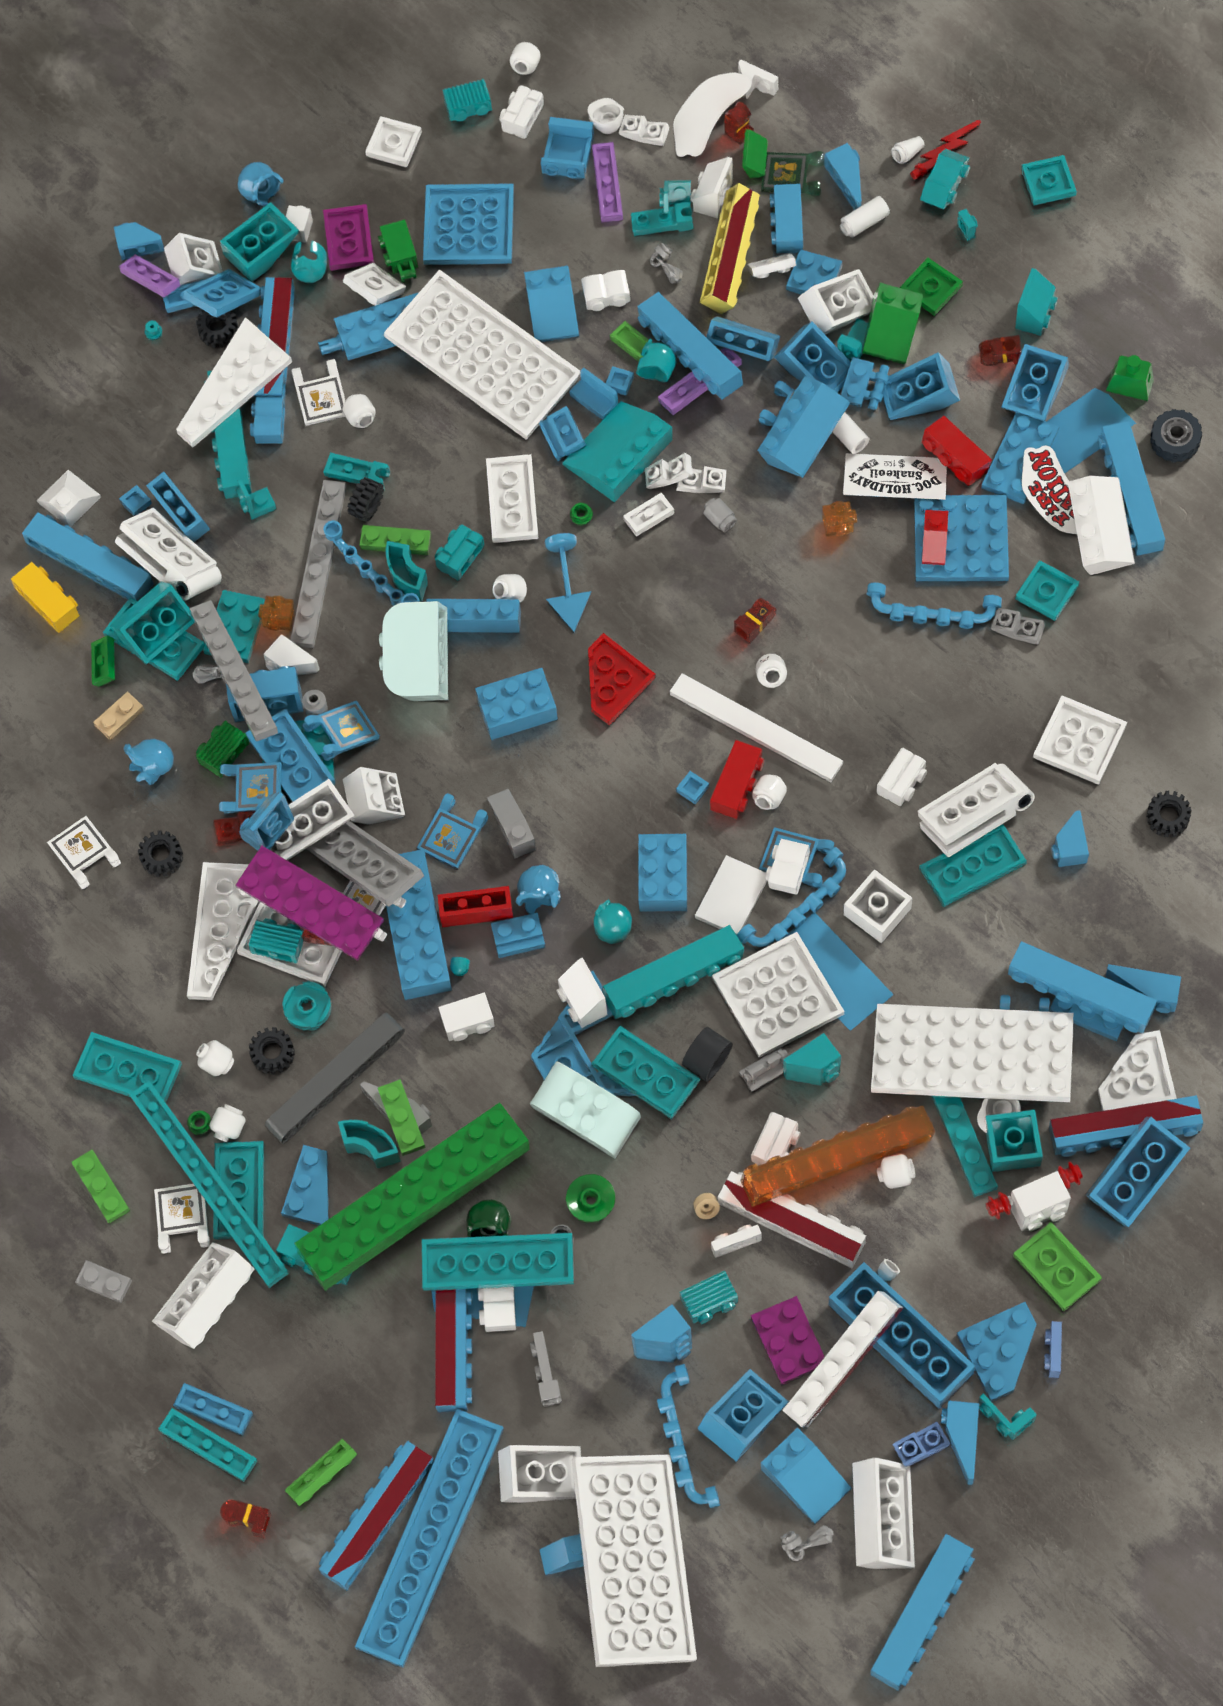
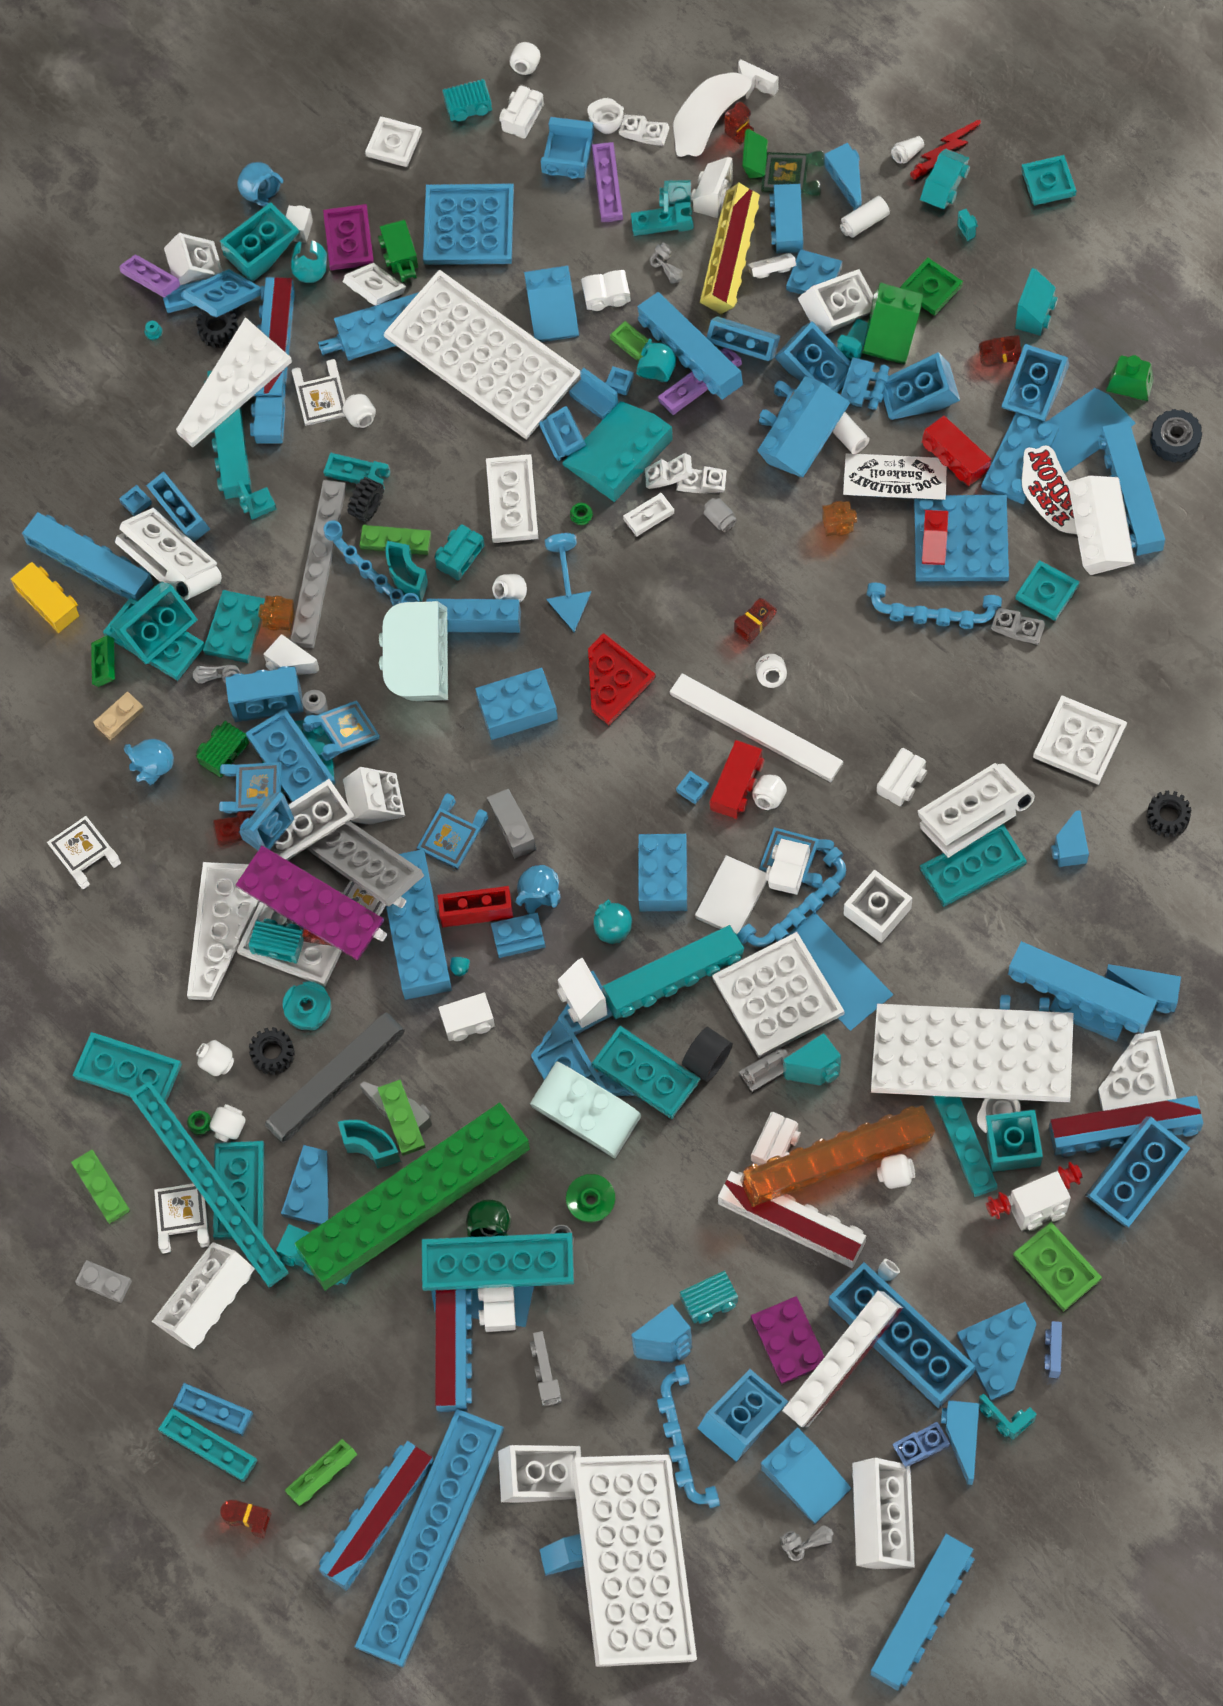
white slope [37,470,101,527] -> none
dark azure slope [114,222,165,261] -> none
black tyre [138,830,183,877] -> none
light grey plate [189,600,278,742] -> none
tan tile [693,1193,720,1219] -> none
white plate [711,1225,762,1258] -> none

